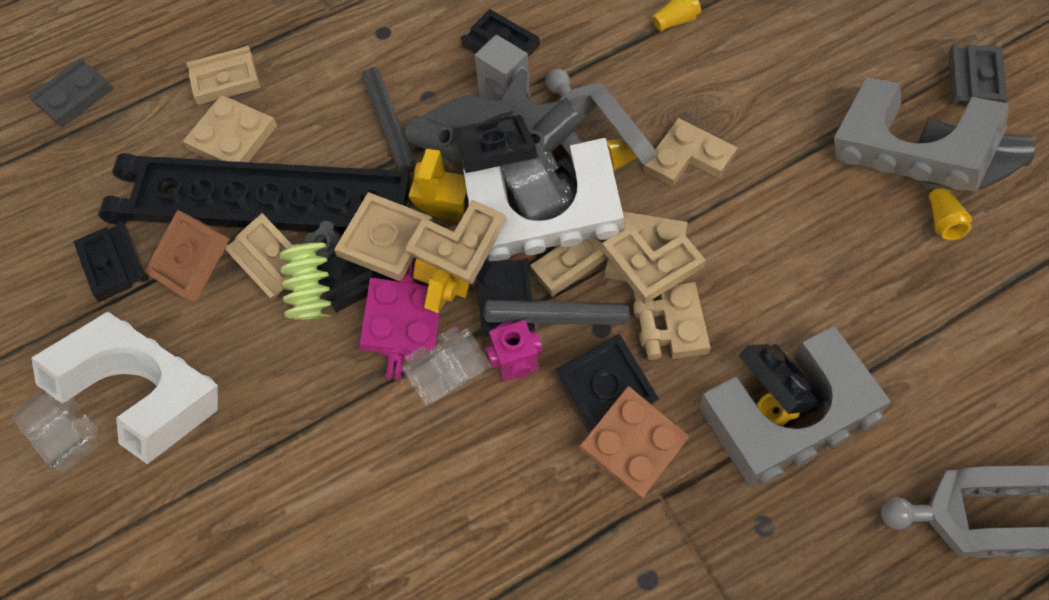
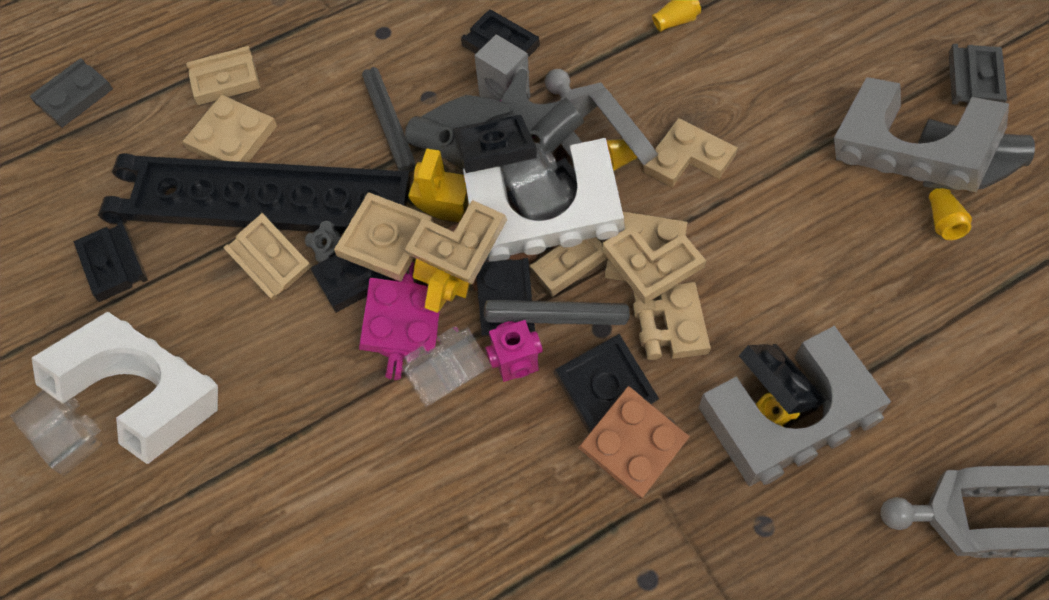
nougat plate [144,210,230,303] -> none
yellowish green piece [279,243,332,320] -> none

